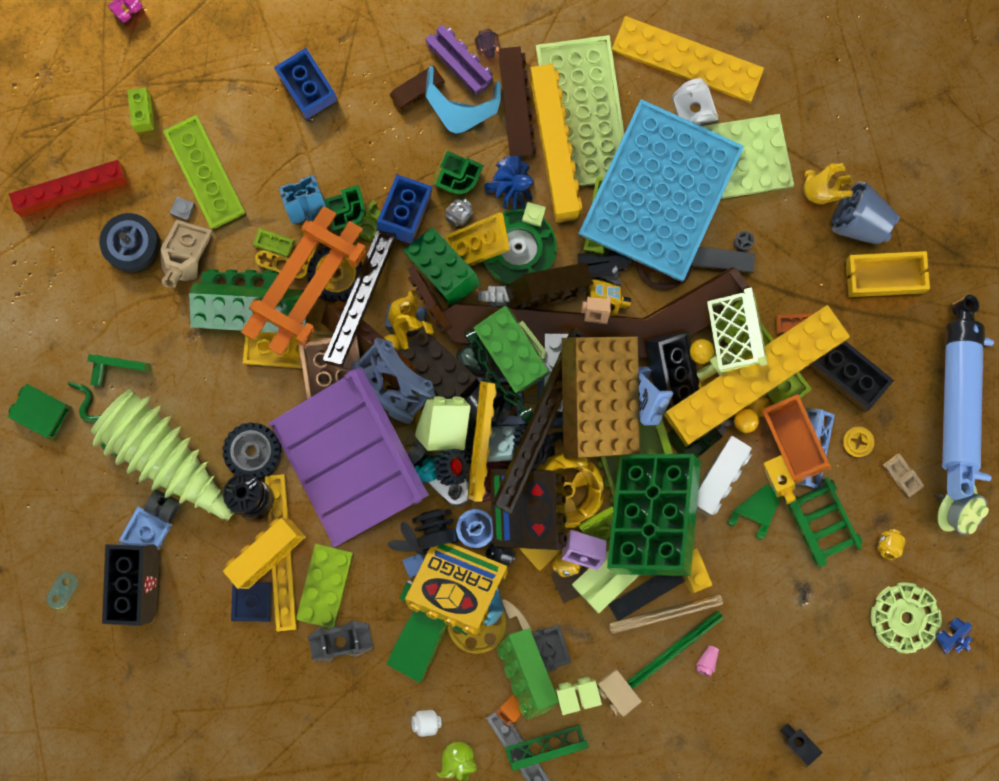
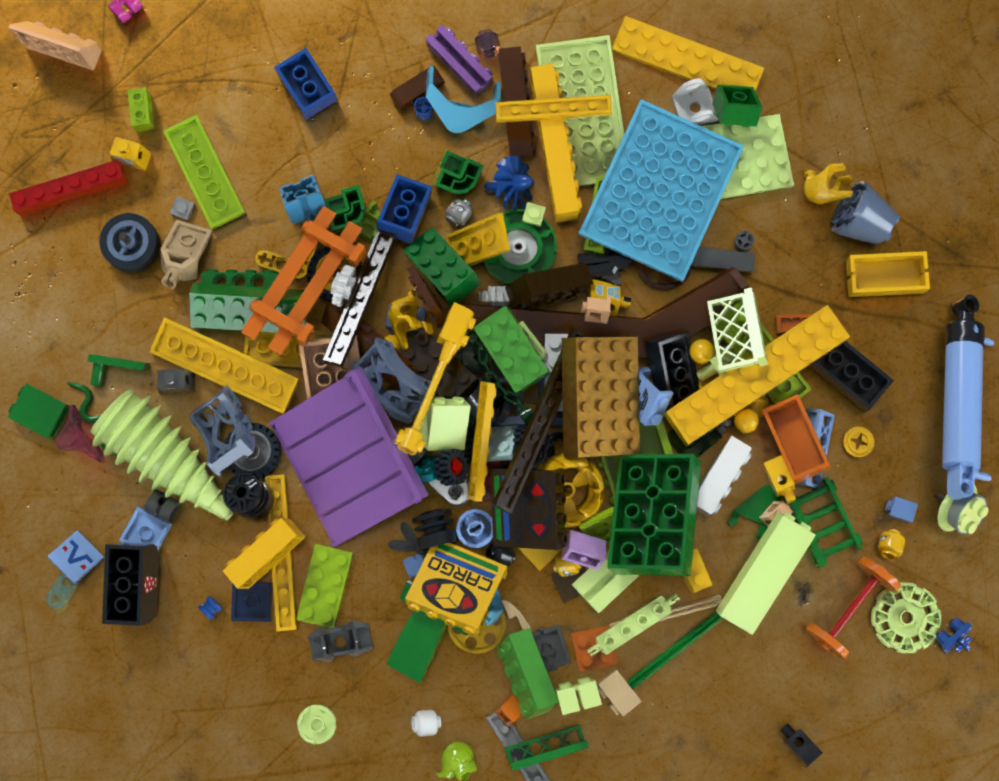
lime plate [253,228,295,258] -> none
black plate [608,575,685,621] -> none
bright pink cone [696,645,719,676] -> none
tan slope [883,454,924,498] -> none
none -> light nougat slope [8,21,102,71]
none -> light blue tile [47,530,104,585]
none -> clear pink piece [55,405,105,463]
none -> yellow torso [109,137,151,171]
none -> yellow plate [150,317,300,414]
none -> dark grey torso [157,369,195,394]
none -> sand blue fence [190,385,255,477]
none -> blue wheel [198,595,223,620]
none -> yellowish green tile [297,704,337,744]
none -> white gear [330,265,356,307]
none -> yellow bar [394,302,476,455]
none -> blue wheel [414,97,434,121]
none -> yellow tile [495,95,612,123]
none -> orange plate [571,625,618,672]
none -> yellowish green plate [587,593,680,657]
none -> green brick [712,84,762,127]
none -> yellowish green brick [715,512,816,635]
none -> light nougat brick [759,501,793,527]
none -> orange piece [805,556,902,660]
none -> medium blue brick [885,496,918,524]

